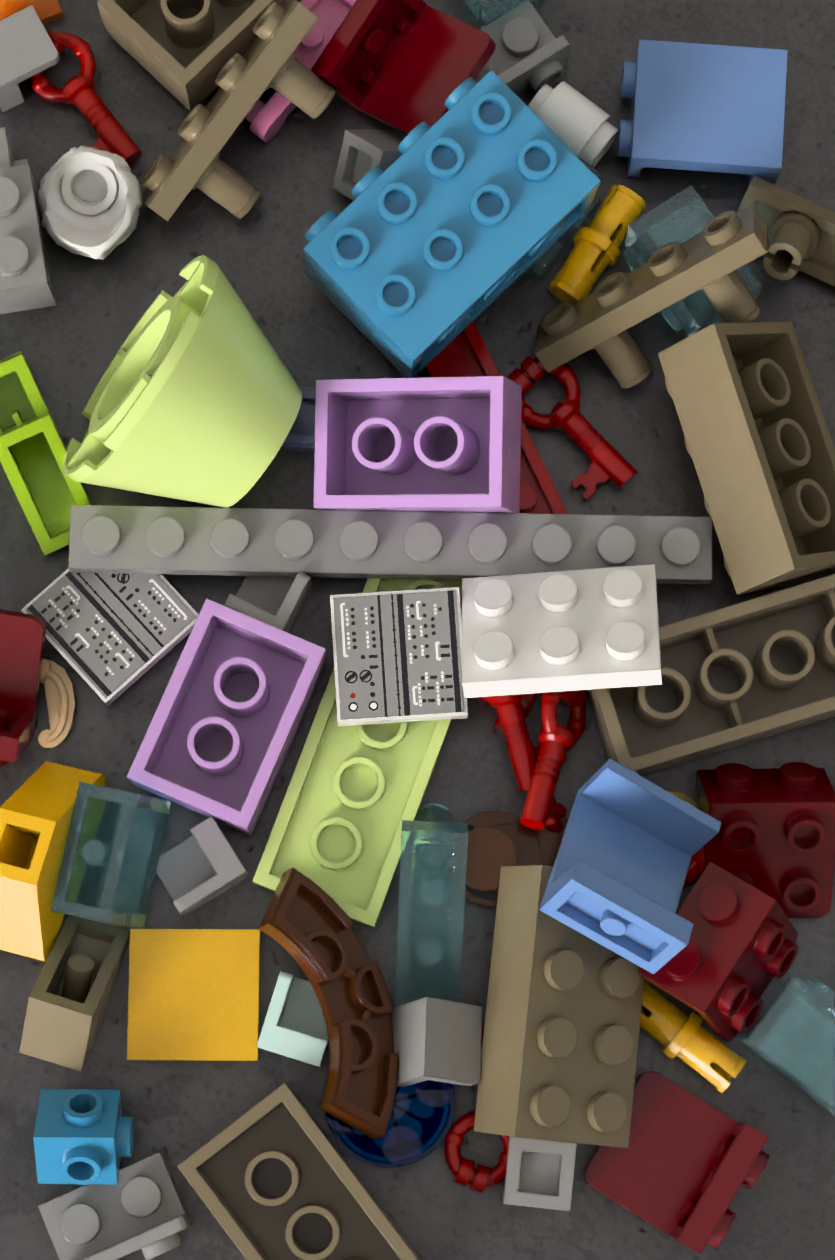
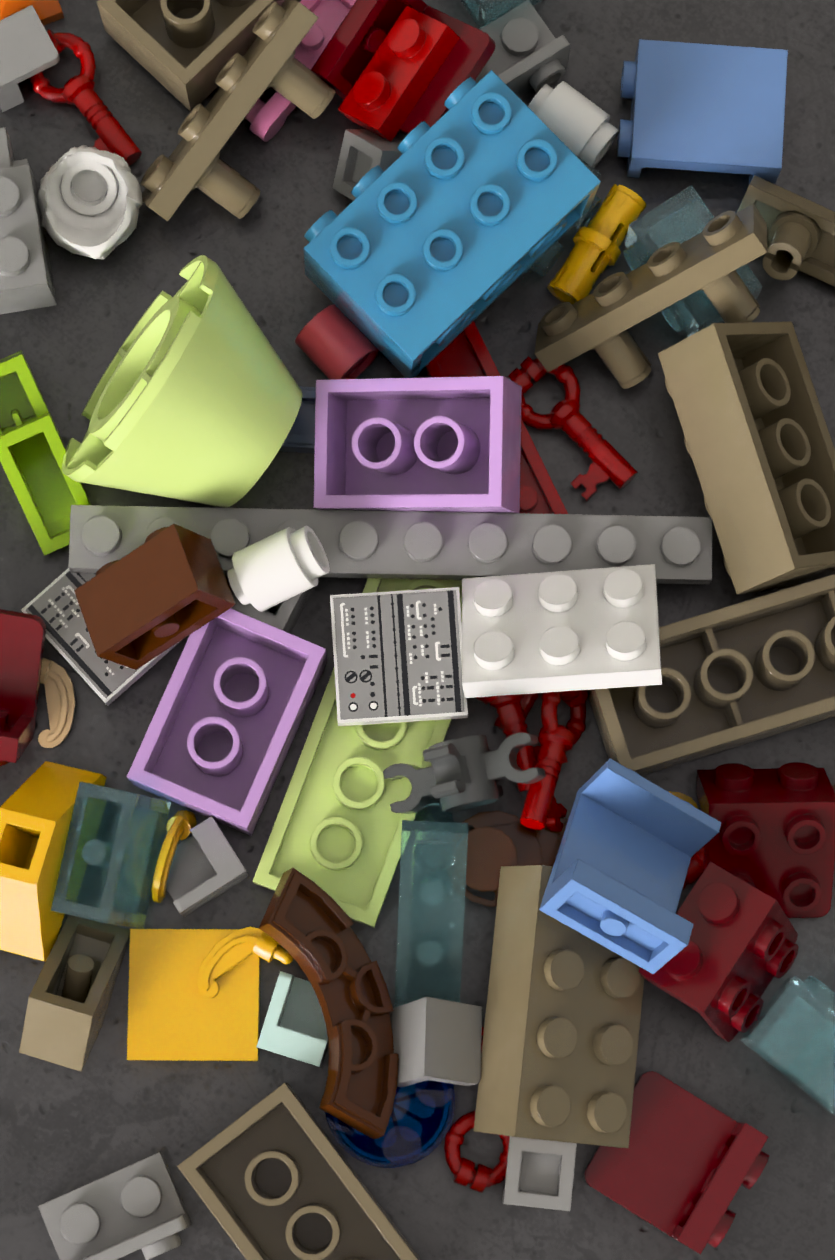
dark azure brick [33,1089,134,1185] -> none
yellow pin [640,980,747,1093] -> none
none -> reddish brown brick [74,523,236,670]
none -> yellow piece [151,810,197,903]
none -> yellow piece [197,926,293,998]
none -> white brick [227,526,330,612]
none -> coral beam [295,304,379,380]
none -> red plate [338,6,460,142]
none -> dark grey pin [383,733,546,814]

